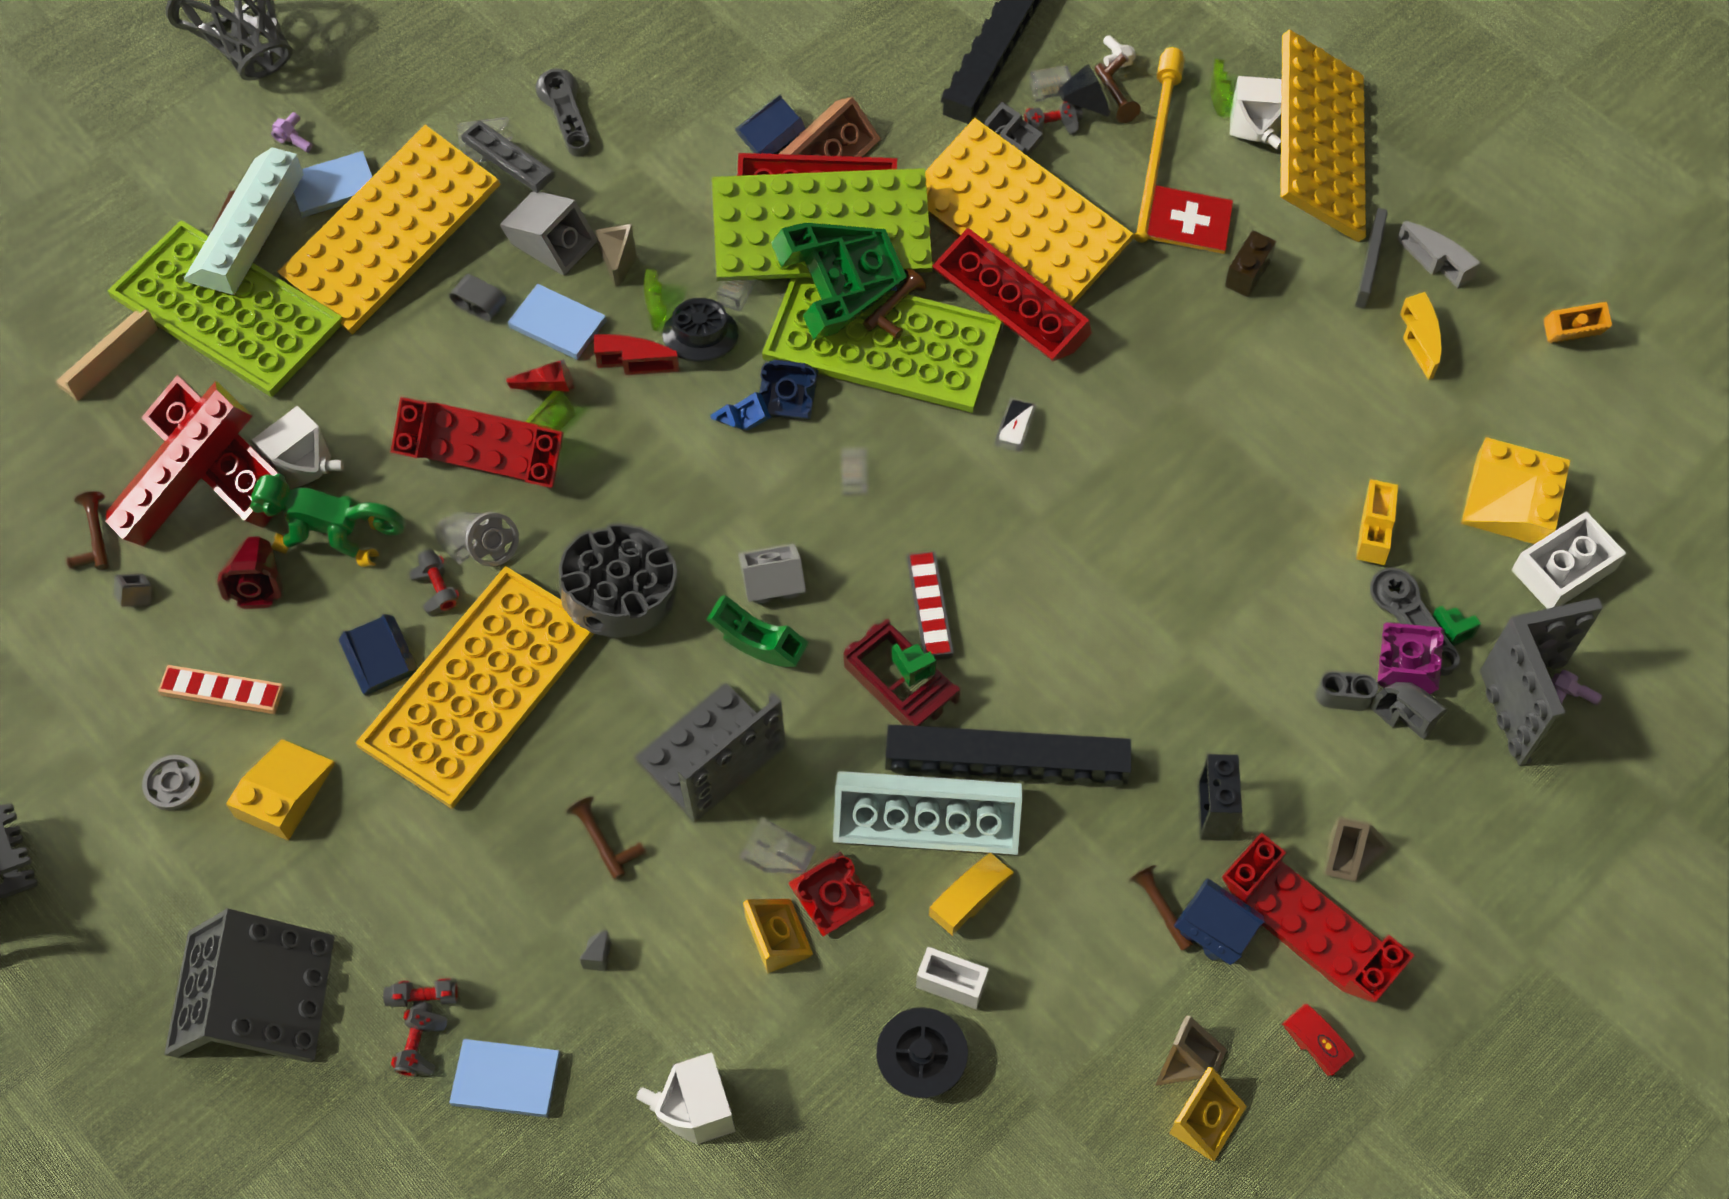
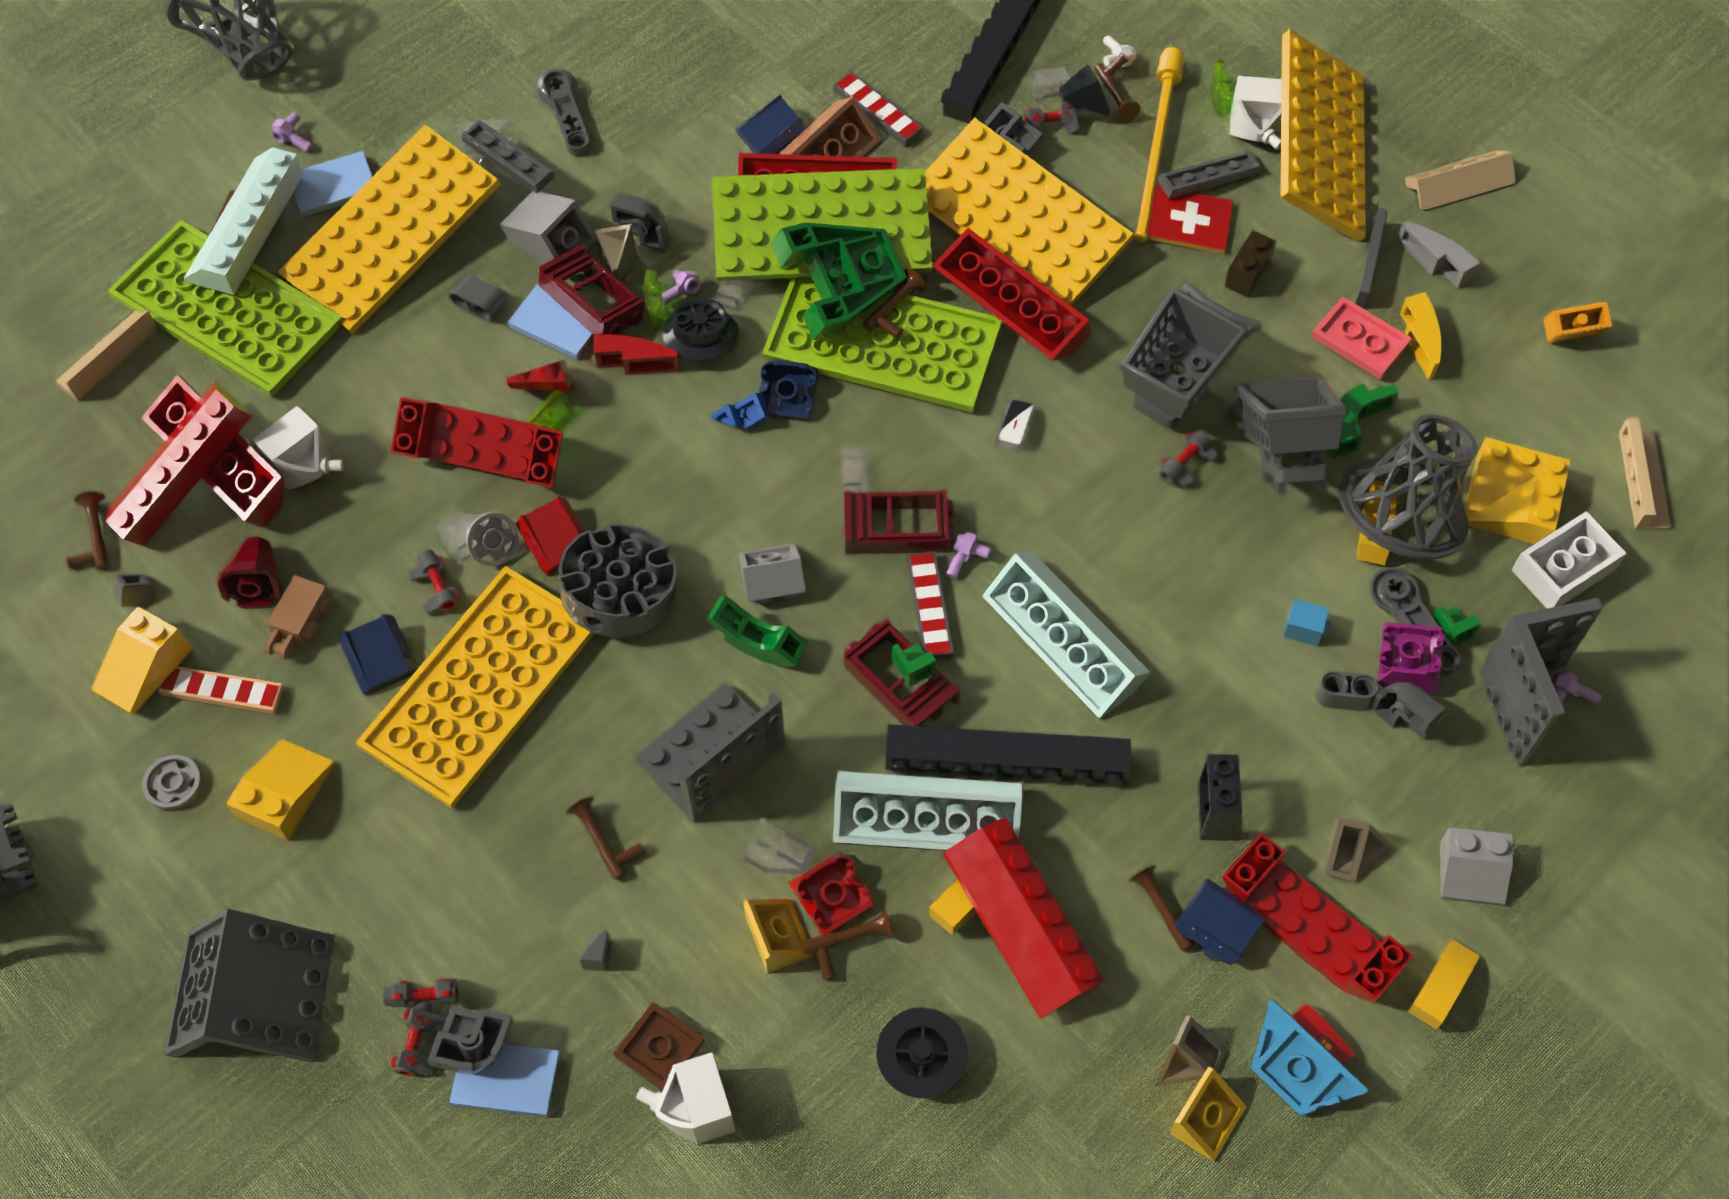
green animal [250,473,406,567] -> none
white brick [916,947,989,1009] -> none
none -> yellow slope [91,607,193,715]
none -> medium nougat brick [265,575,332,660]
none -> dark grey brick [427,1007,513,1074]
none -> red slope [515,496,585,576]
none -> dark red door [538,244,645,335]
none -> dark grey brick [610,192,669,253]
none -> reddish brown plate [613,1002,705,1091]
none -> lavender piece [659,270,701,305]
none -> reddish brown piece [803,907,893,980]
none -> tile [833,71,923,146]
none -> dark red door [844,489,954,555]
none -> red slope [943,817,1105,1019]
none -> lavender piece [946,532,991,579]
none -> light aqua slope [982,552,1151,719]
none -> dark grey piece [1120,282,1261,428]
none -> dark grey tile [1157,150,1262,199]
none -> dark grey piece [1159,430,1217,489]
none -> dark grey piece [1227,377,1346,494]
none -> dark azure wing [1251,999,1369,1116]
none -> dark azure brick [1283,599,1332,646]
none -> coral plate [1311,296,1412,380]
none -> green arch [1329,383,1399,458]
none -> dark grey piece [1339,414,1478,560]
none -> tan panel [1405,150,1516,210]
none -> yellow slope [1408,939,1480,1030]
none -> light grey slope [1440,827,1513,906]
none -> tan panel [1619,418,1671,530]

